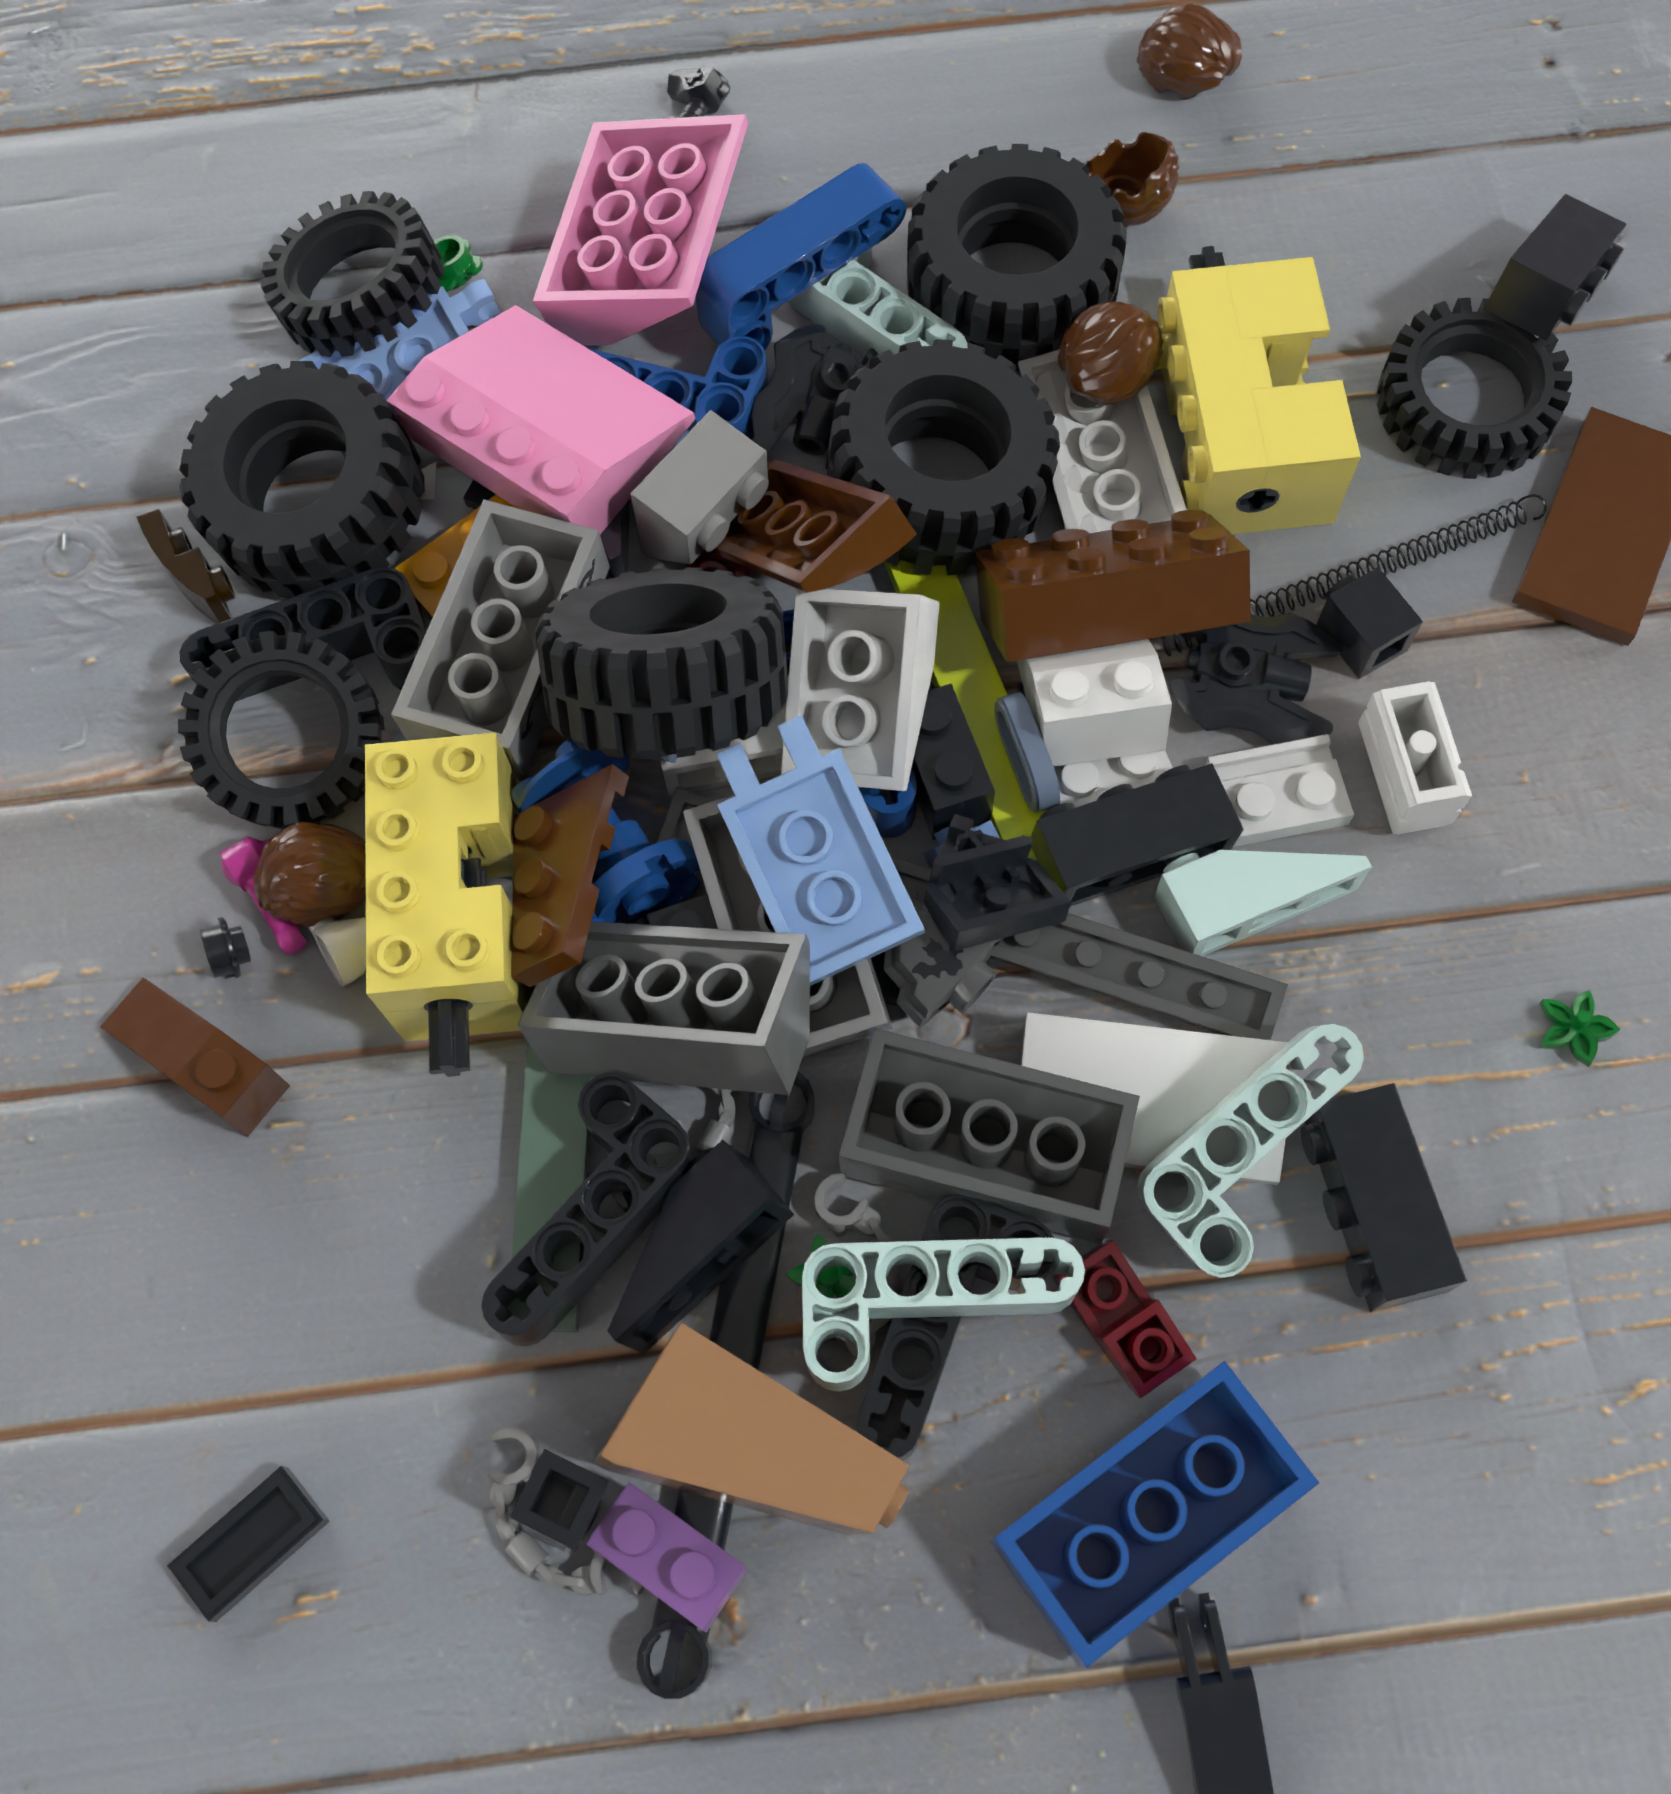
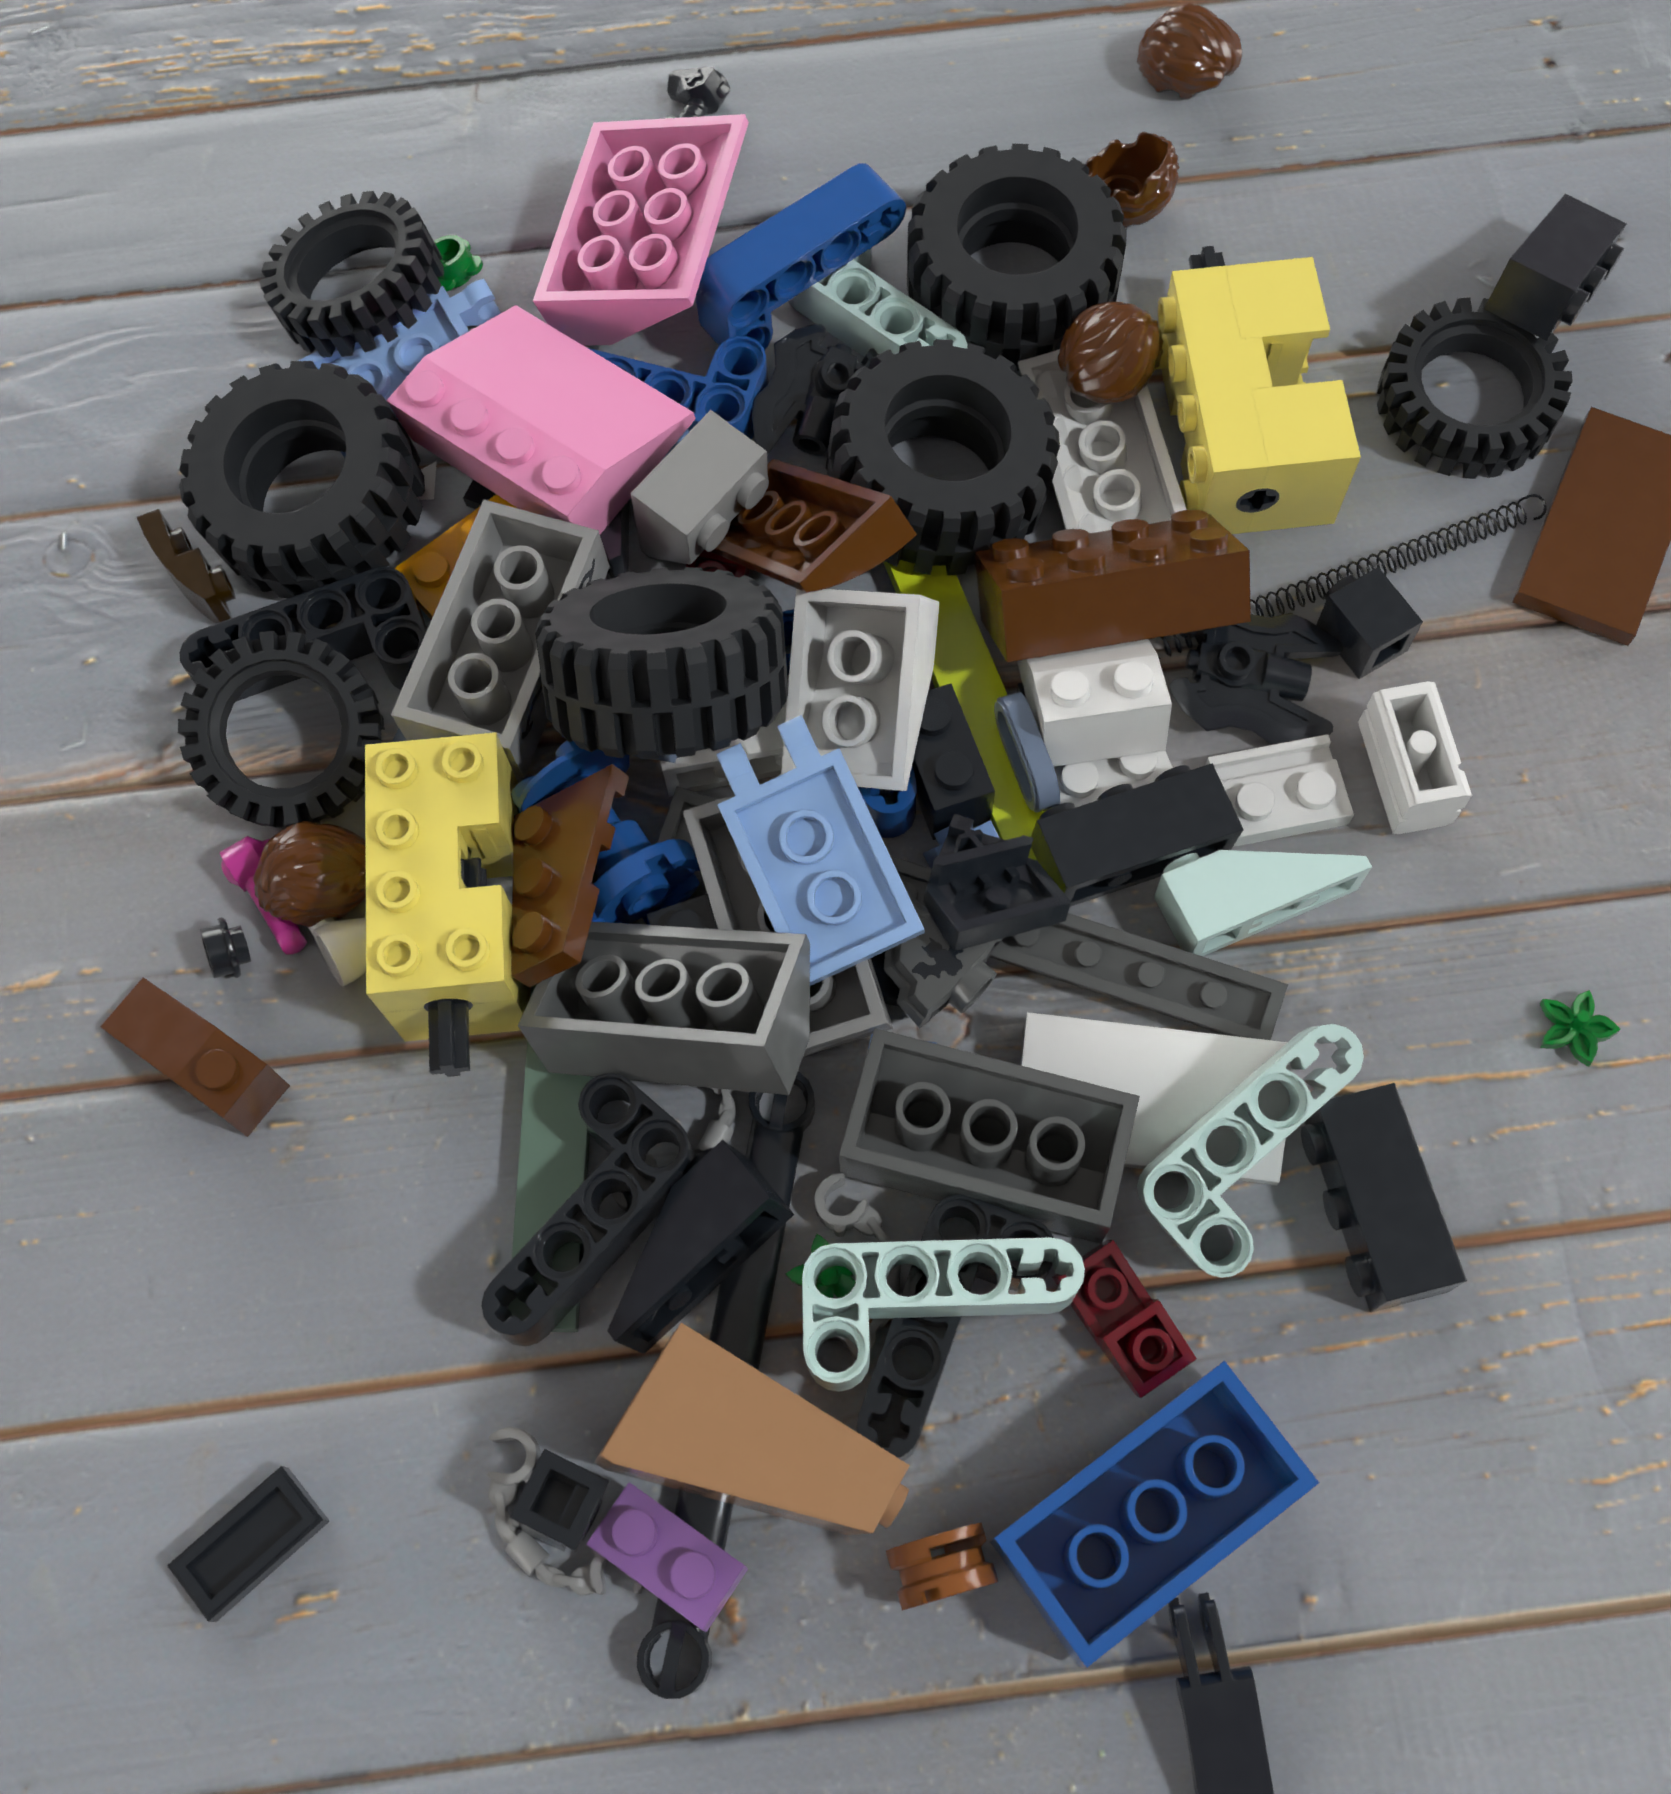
none -> dark orange wheel [886,1522,999,1611]

